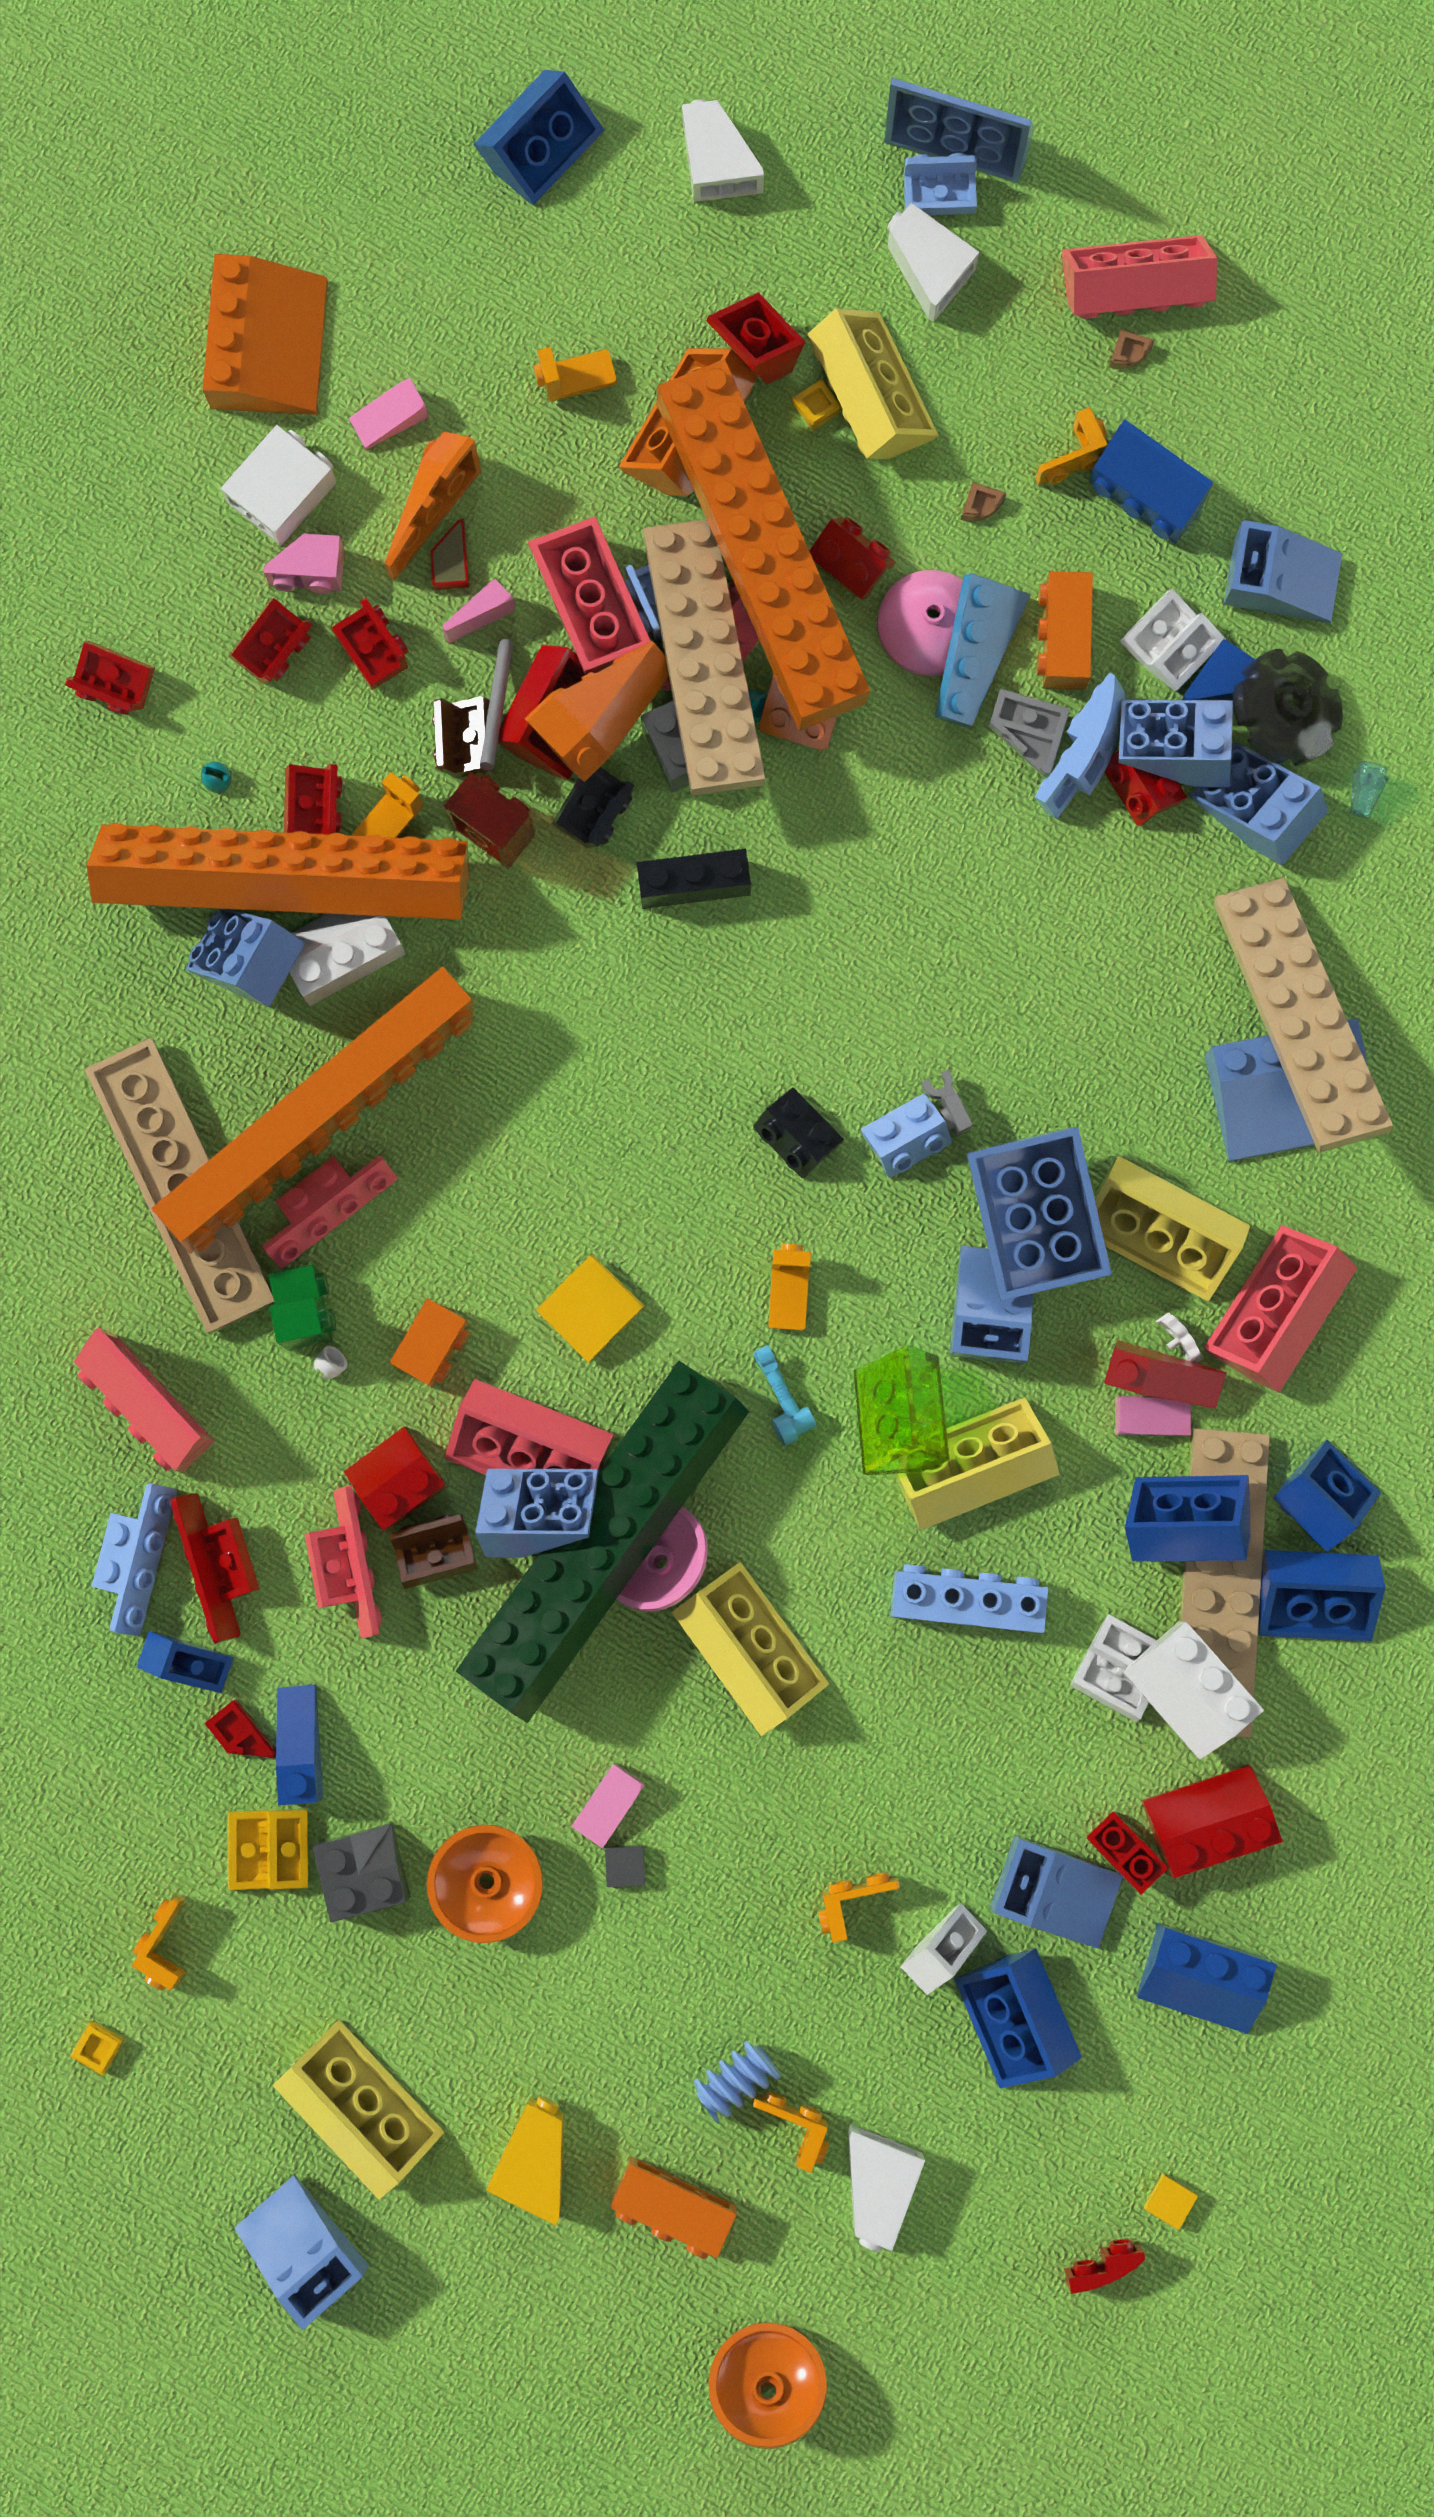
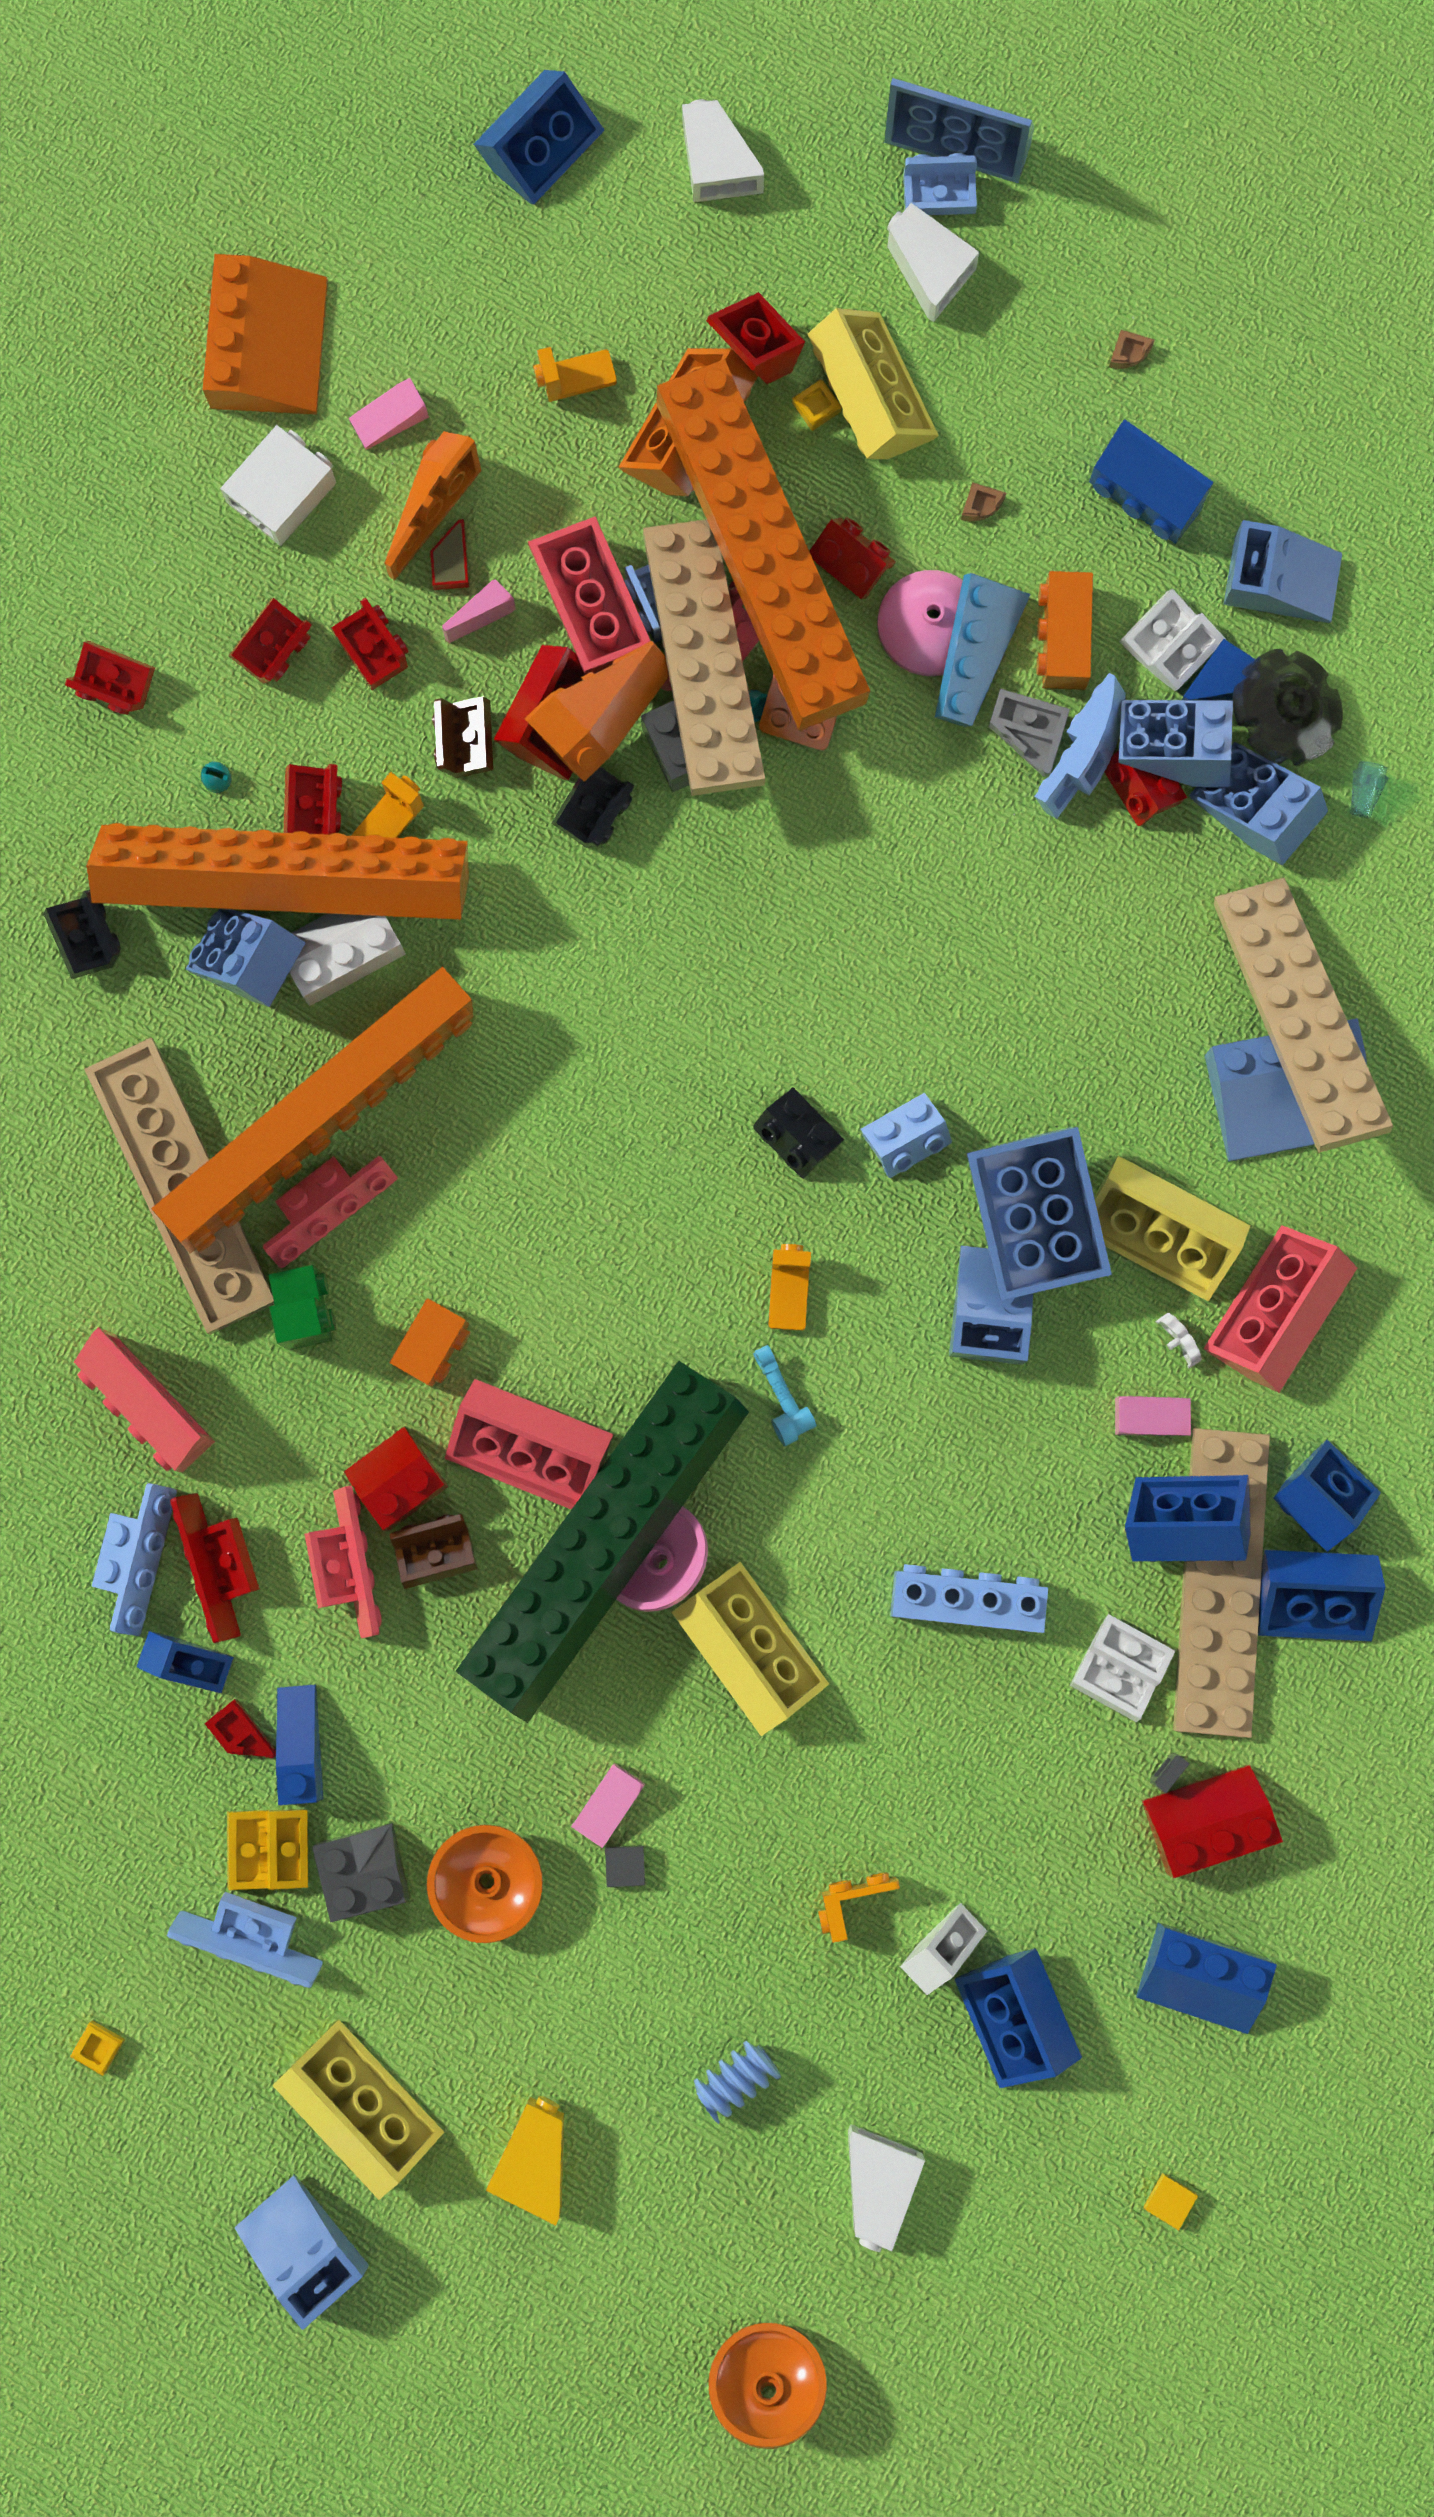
light orange bracket [132,1895,186,1991] -> none
bright pink slope [264,534,345,594] -> none
white hinge [314,1346,348,1379] -> none
clear red brick [444,772,535,869] -> none
medium blue slope [475,1469,599,1558] -> none
light grey bar [479,639,513,770] -> none
yellow slope [536,1254,645,1363] -> none
orange brick [610,2156,737,2259] -> none
black brick [636,849,751,909] -> none
light orange bracket [752,2090,829,2173] -> none
clear neon green slope [853,1345,950,1476] -> none
light yellow slope [887,1397,1060,1531] -> none
light grey plate [920,1070,973,1137] -> none
medium blue slope [989,1835,1123,1949] -> none
light orange bracket [1035,407,1108,486] -> none
coral slope [1062,235,1217,319] -> none
red slope [1064,2239,1145,2294] -> none
red slope [1086,1811,1168,1895] -> none
red slope [1104,1340,1227,1409] -> none
white slope [1122,1621,1264,1760] -> none
none -> black bracket [43,889,121,979]
none -> light blue bracket [167,1892,323,1988]
none -> dark grey tile [1150,1753,1190,1793]

